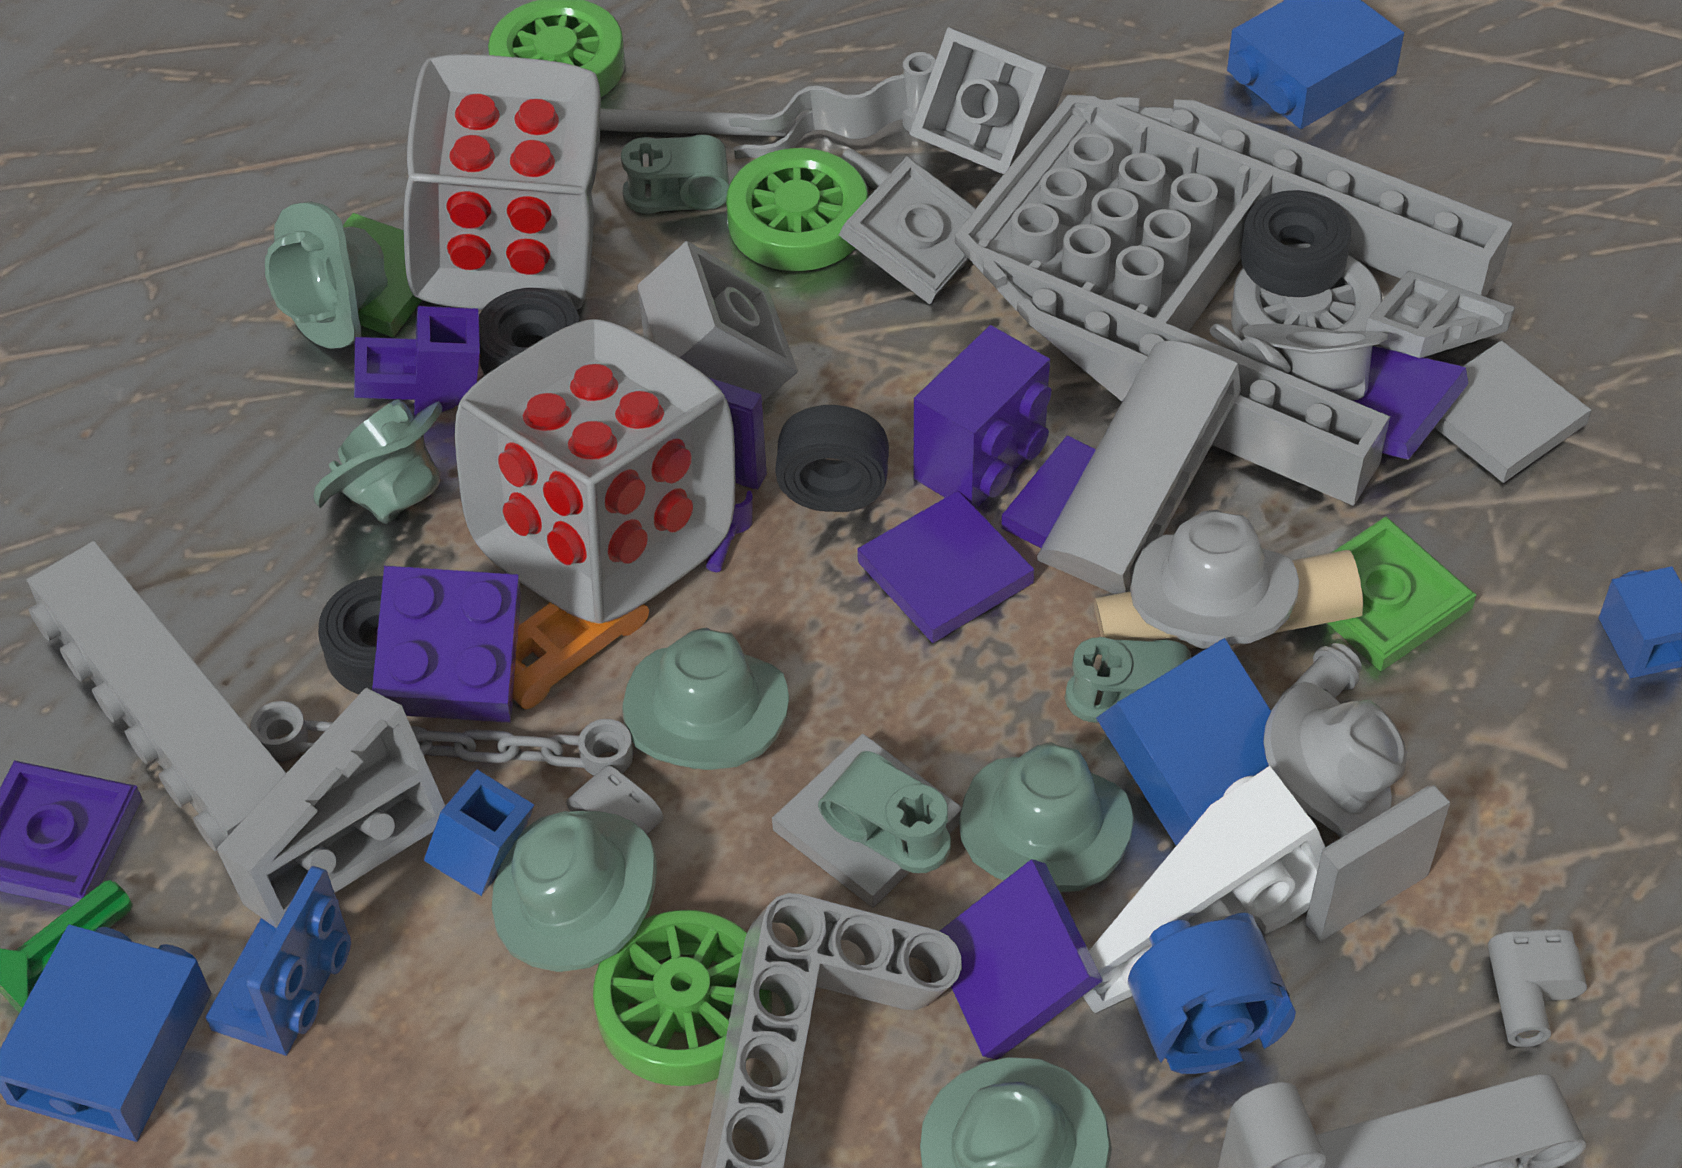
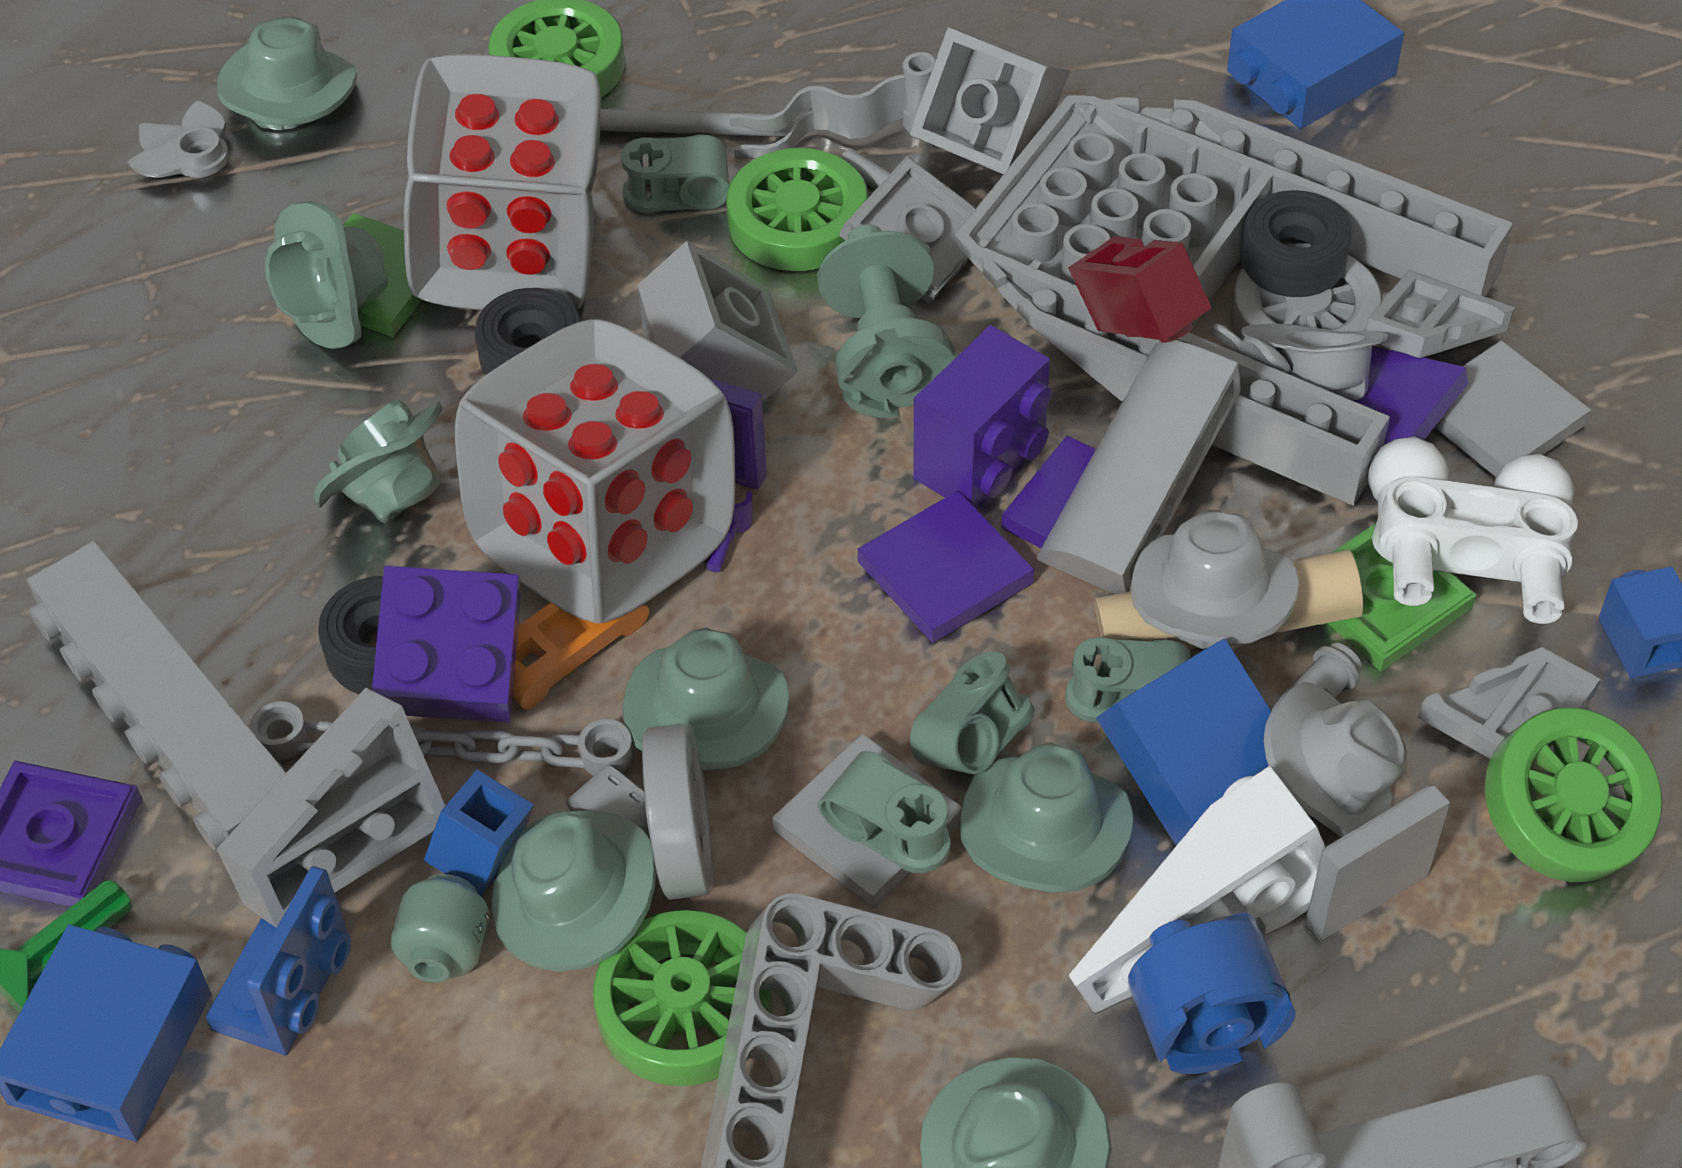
dark purple brick [354,306,480,416] -> none
black tyre [775,405,889,512] -> none
dark purple tile [939,859,1103,1060] -> none
light grey piece [1488,930,1587,1047] -> none
none -> light grey plate [128,100,229,178]
none -> sand green hat [217,16,357,130]
none -> sand green head [391,874,490,983]
none -> light grey wheel [642,723,714,900]
none -> sand green piece [817,224,955,418]
none -> sand green piece [910,651,1035,774]
none -> dark red brick [1068,236,1212,343]
none -> white piece [1368,436,1578,624]
none -> light grey wing [1418,647,1601,771]
none -> bright green wheel [1485,707,1662,882]

